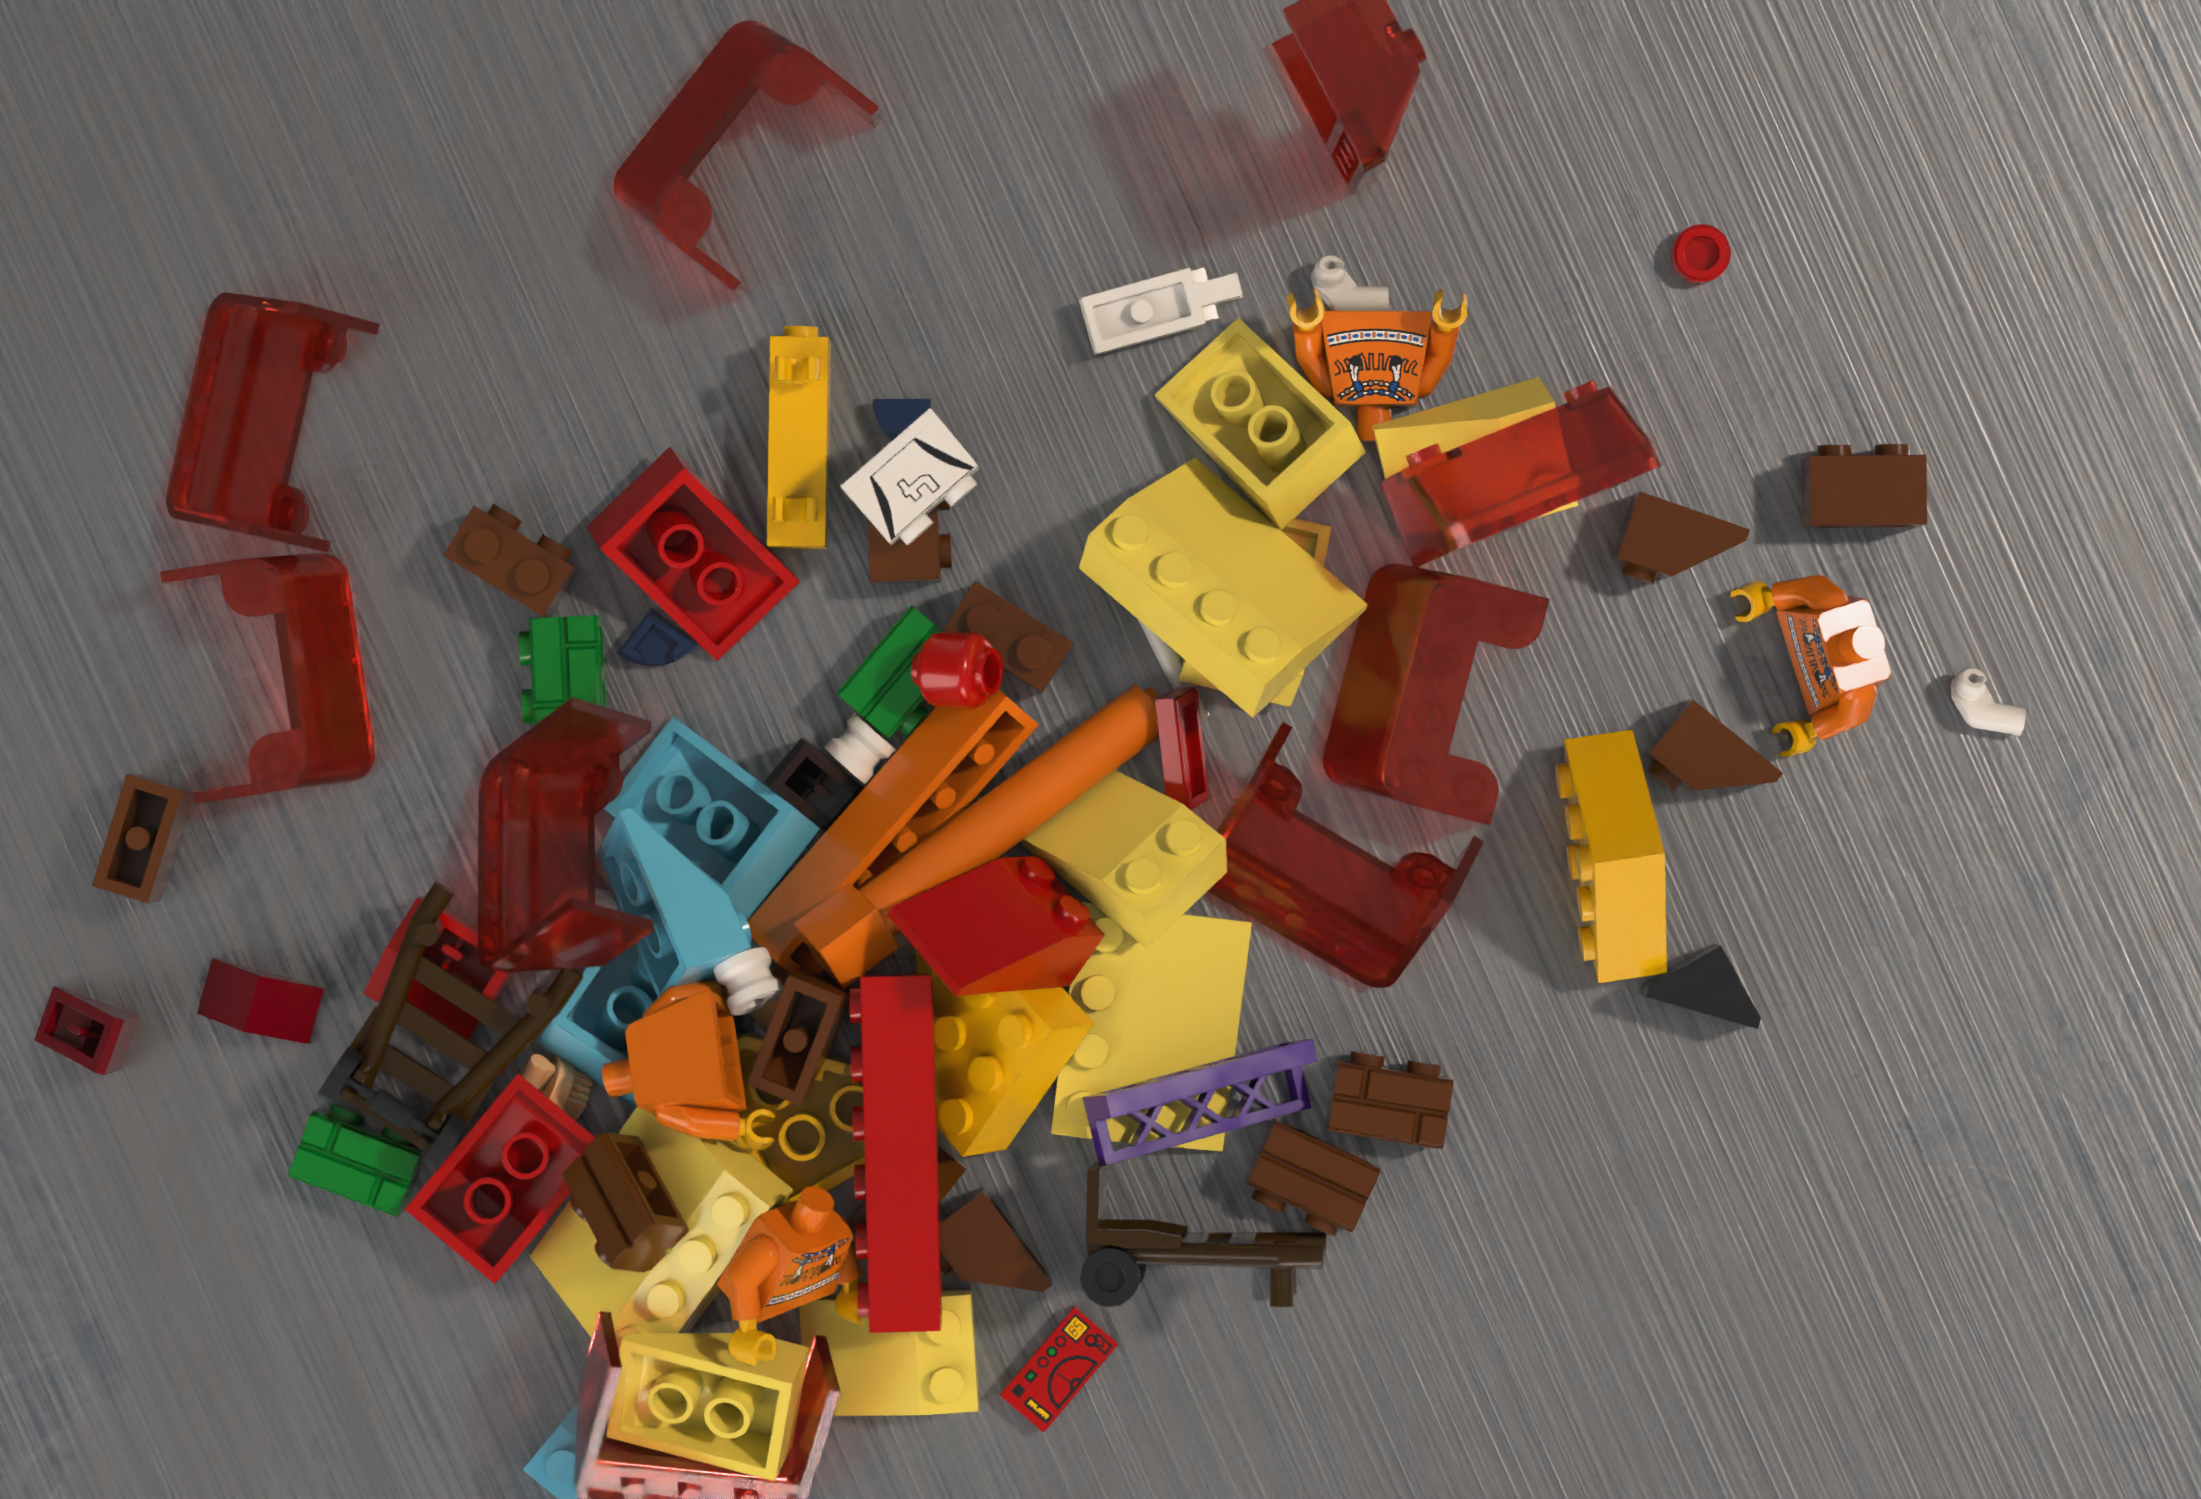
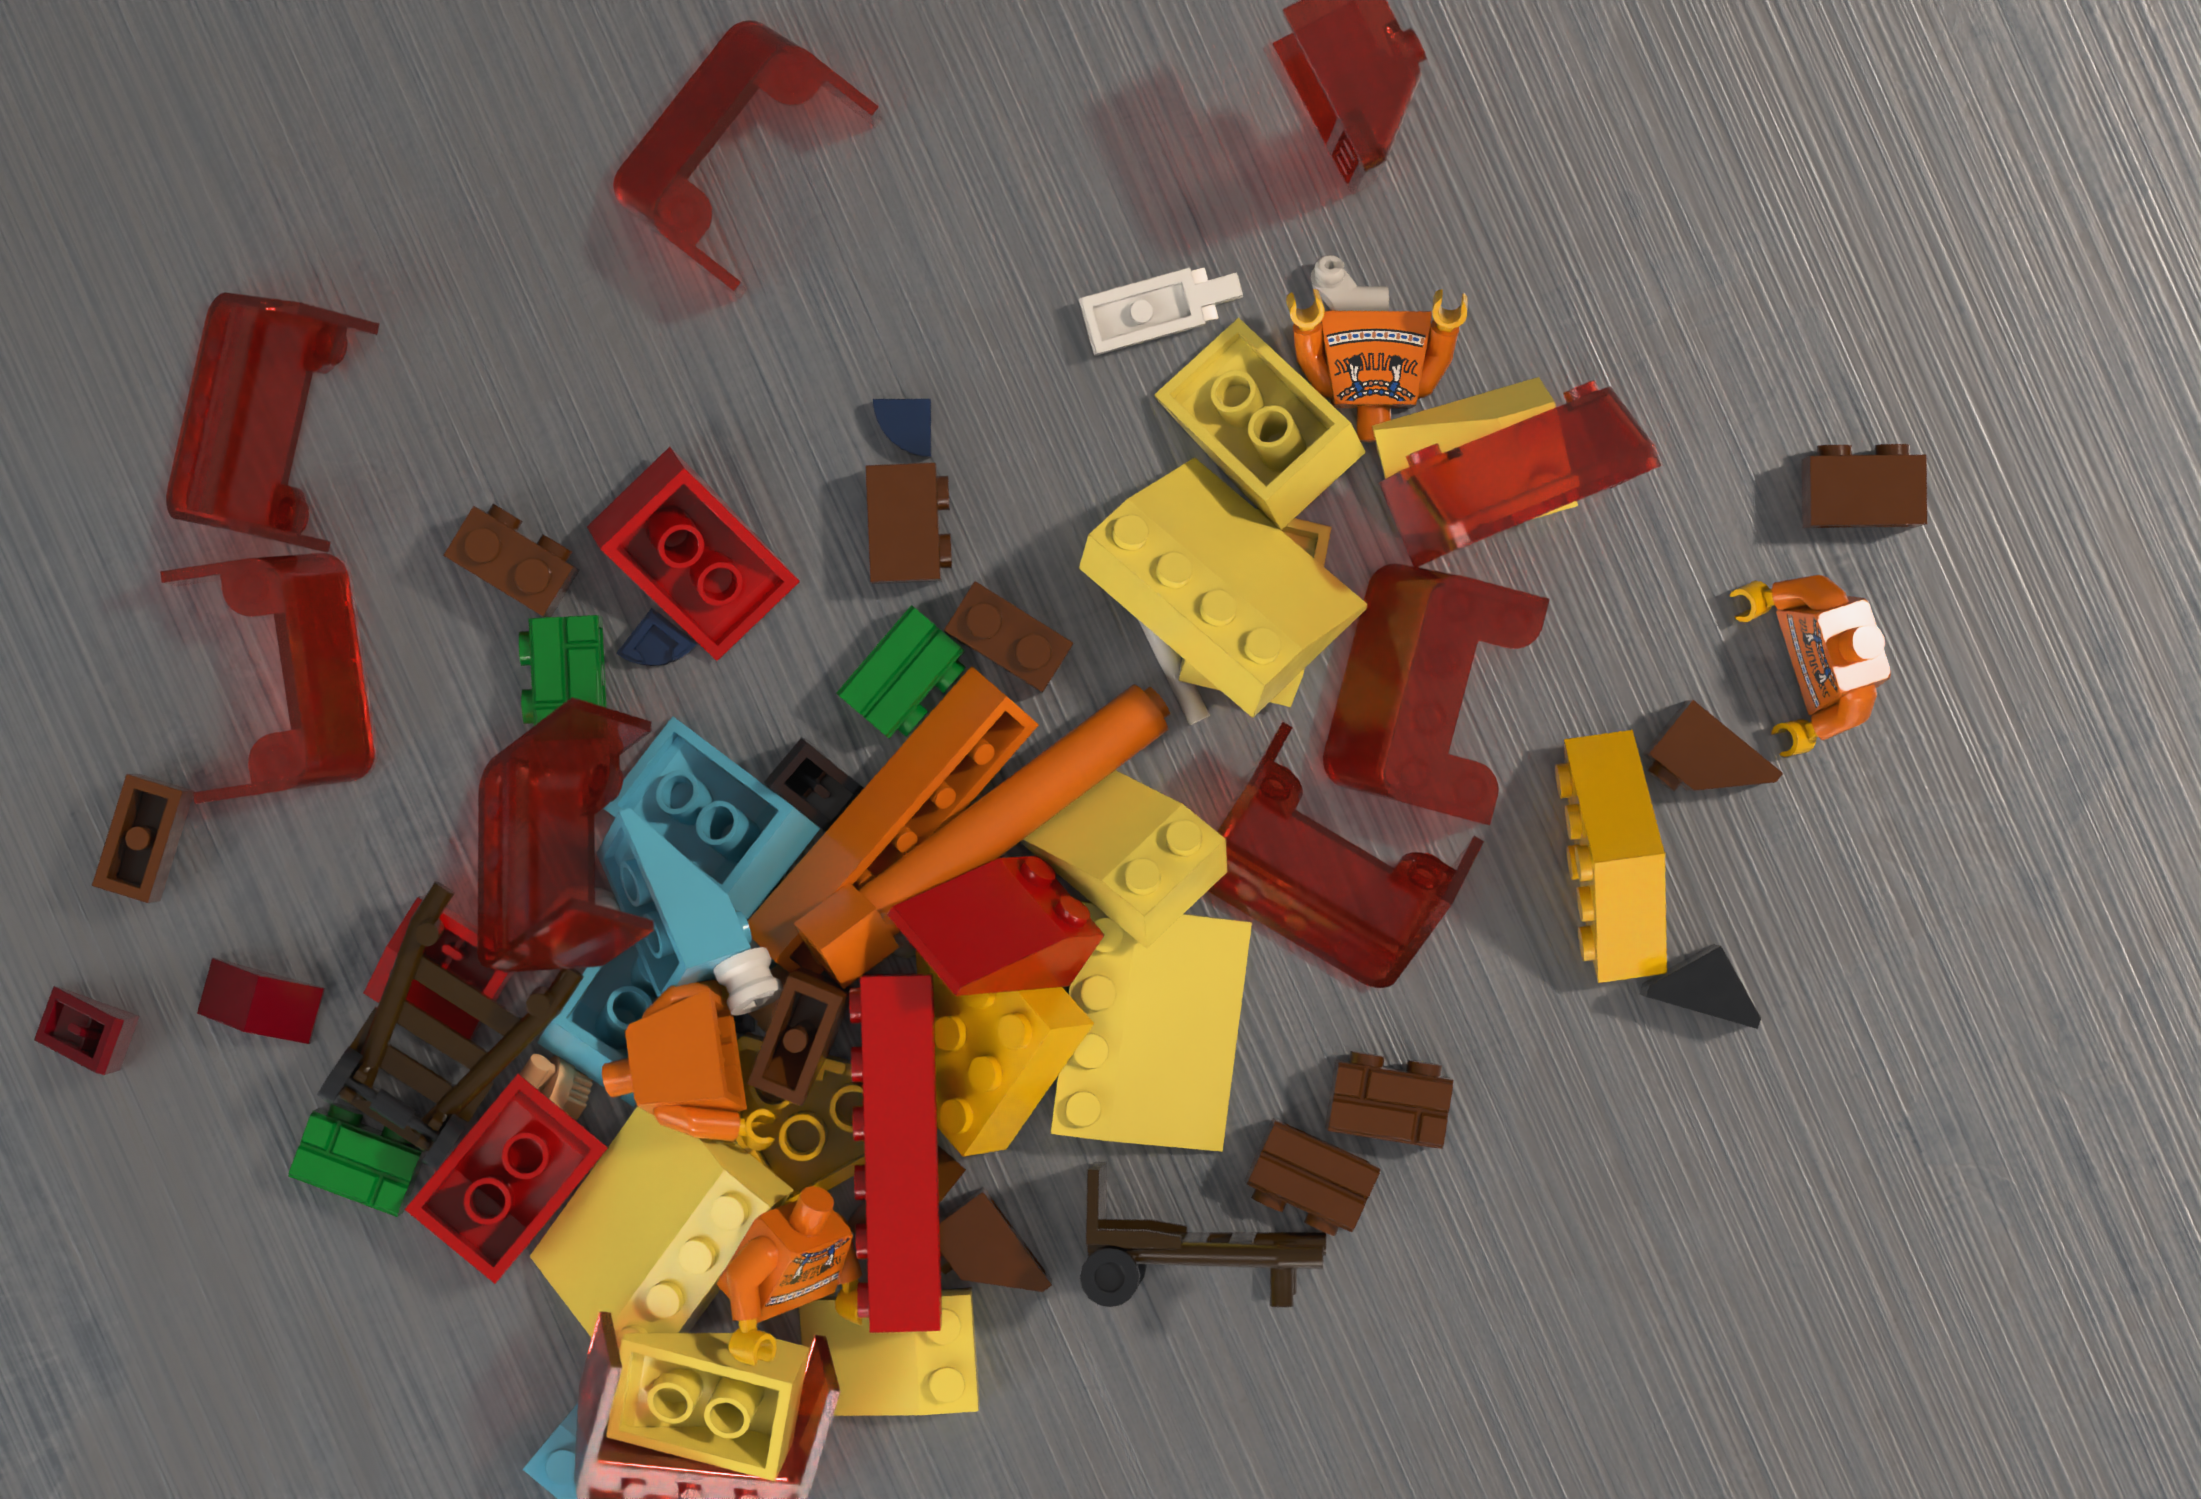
reddish brown brick [562,1132,689,1272] -> none
yellow brick [767,326,831,549] -> none
white wheel [823,712,897,785] -> none
white slope [840,408,979,546] -> none
red head [911,632,1003,709] -> none
red tile [999,1305,1118,1433] -> none
dark purple fence [1082,1039,1318,1166] -> none
red tile [1155,687,1210,810] -> none
reddish brown slope [1611,491,1750,585] -> none
red tile [1671,224,1731,284] -> none
white arm [1950,668,2026,736] -> none

